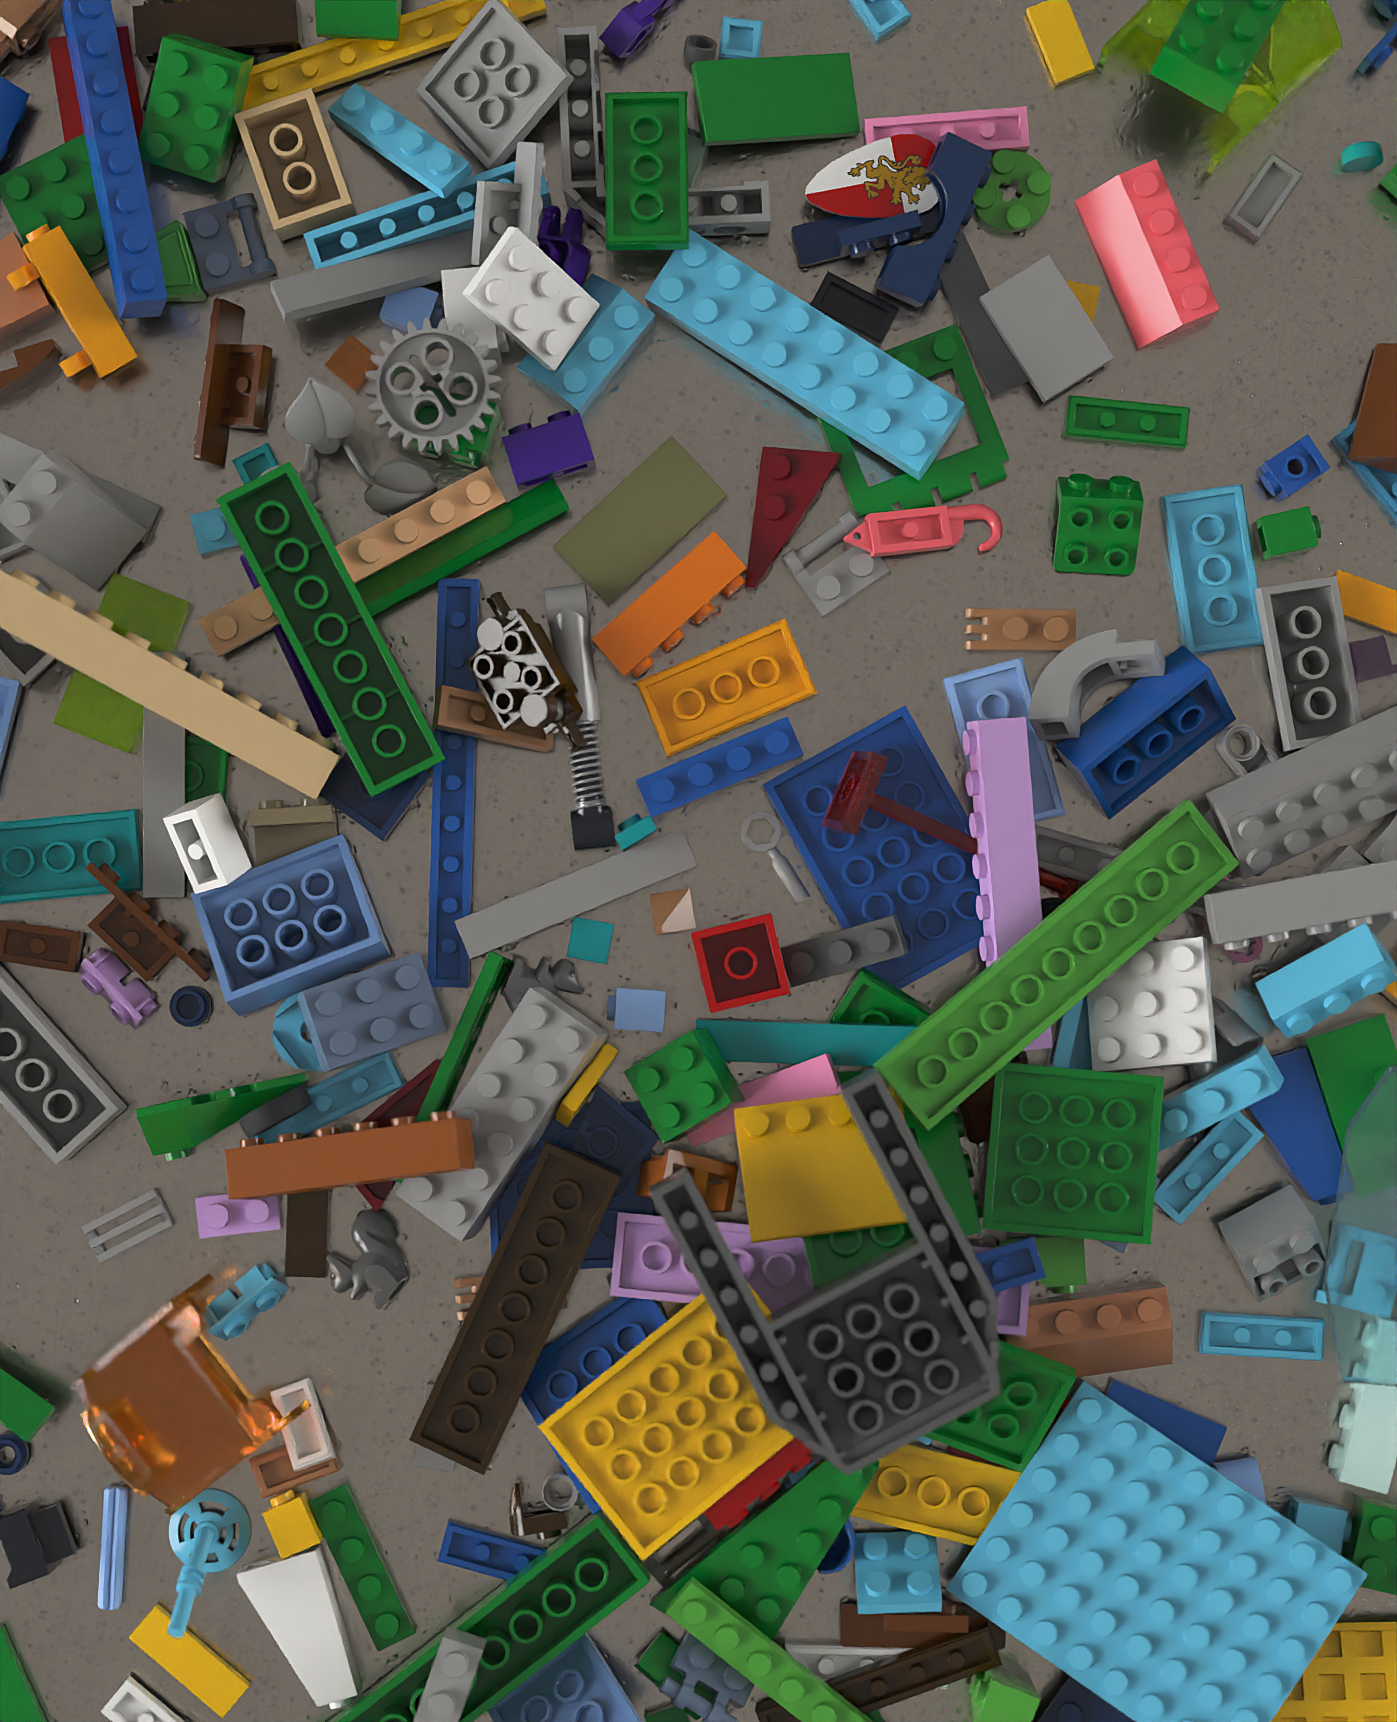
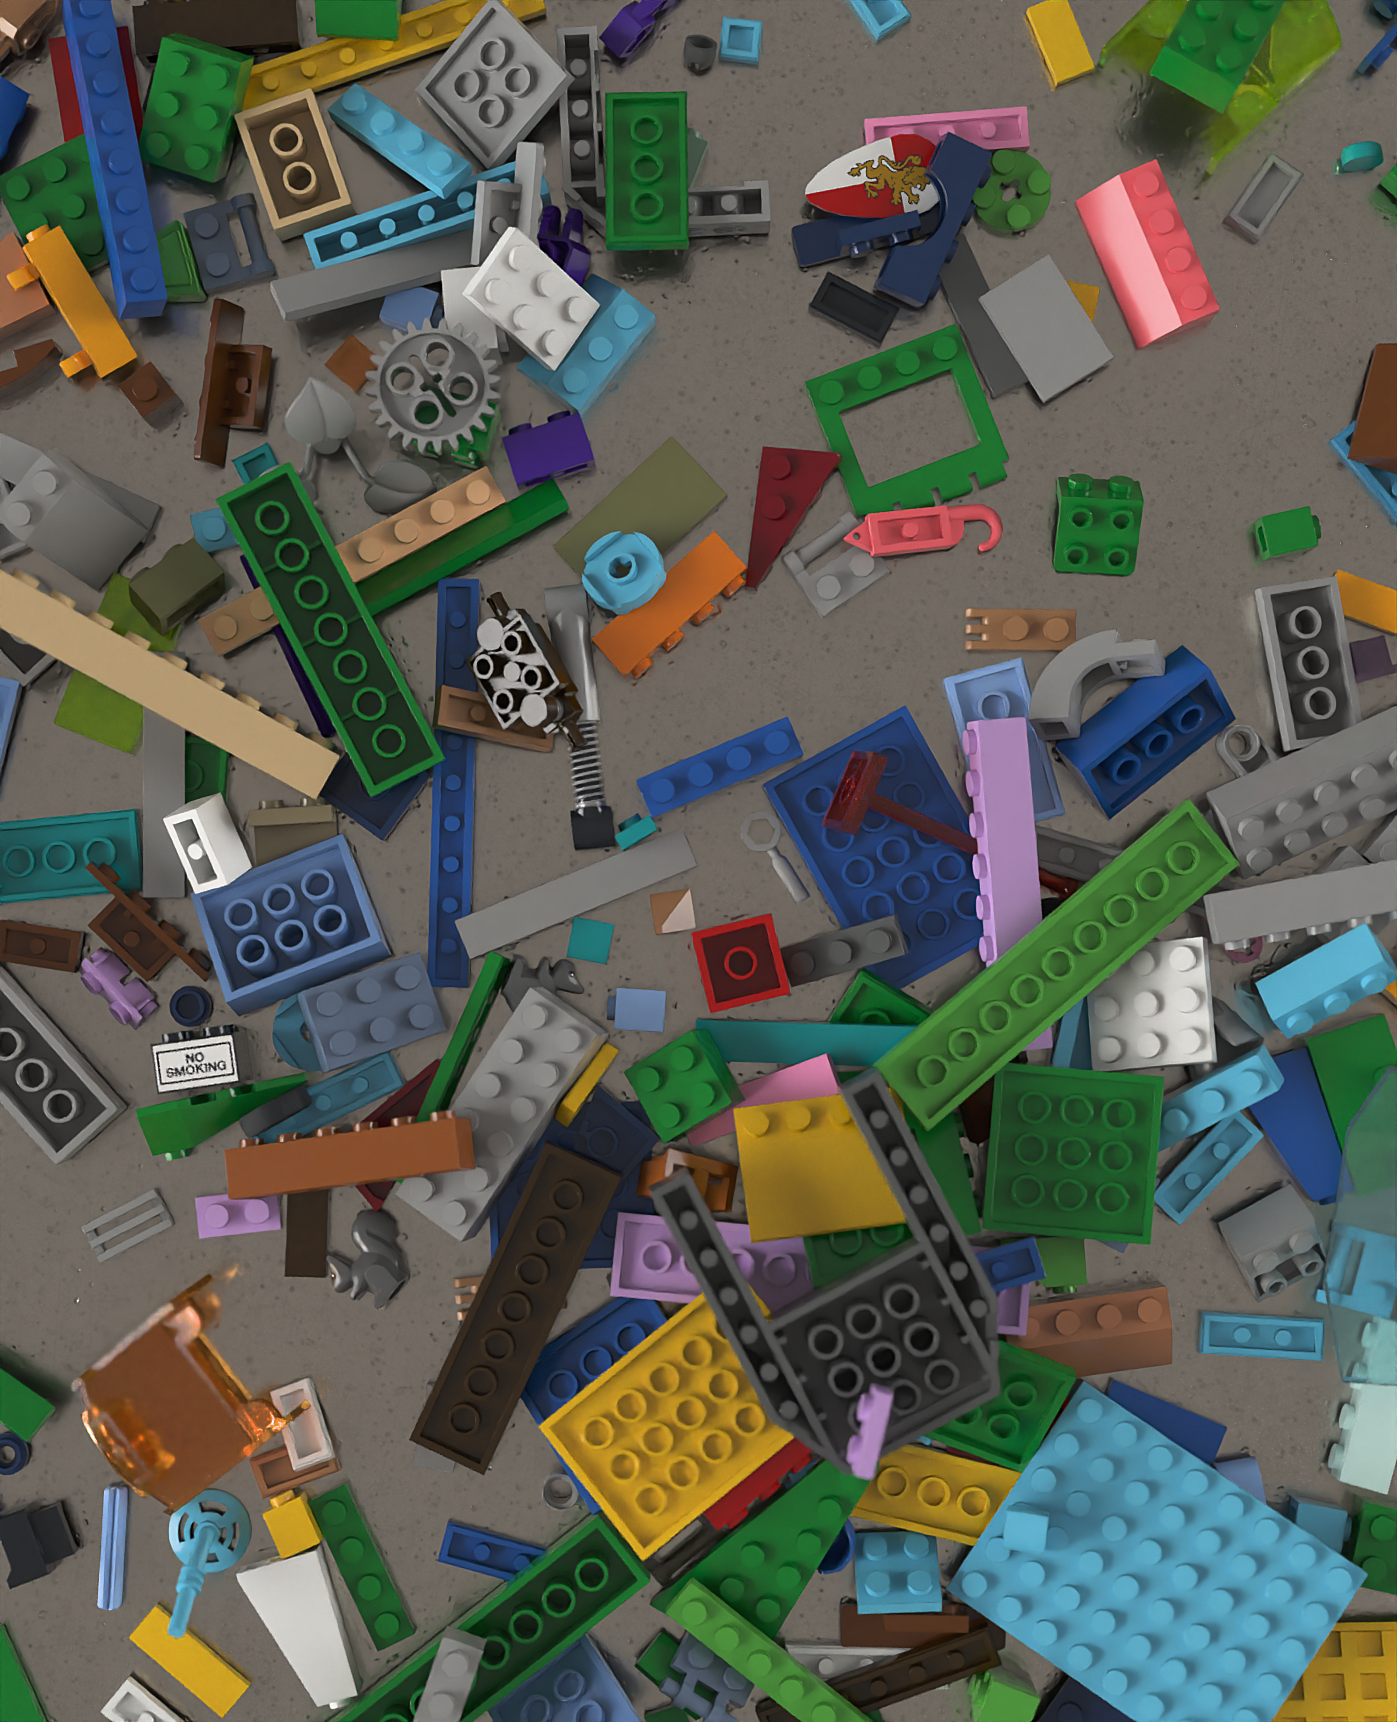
medium azure hinge [202,1262,289,1341] -> none
dark brown plate [509,1482,569,1539] -> none
light orange tile [635,618,817,758] -> none
medium azure brick [644,229,965,481] -> none
green tile [691,53,861,146] -> none
green tile [1063,395,1190,450] -> none
medium azure tile [1160,484,1264,656] -> none
blue brick [1260,434,1330,501] -> none
none -> reddish brown brick [118,361,183,427]
none -> olive brick [128,538,225,636]
none -> brick [151,1024,253,1094]
none -> medium azure plate [582,531,666,615]
none -> lavender plate [847,1383,893,1480]
none -> medium azure brick [1002,1505,1049,1555]

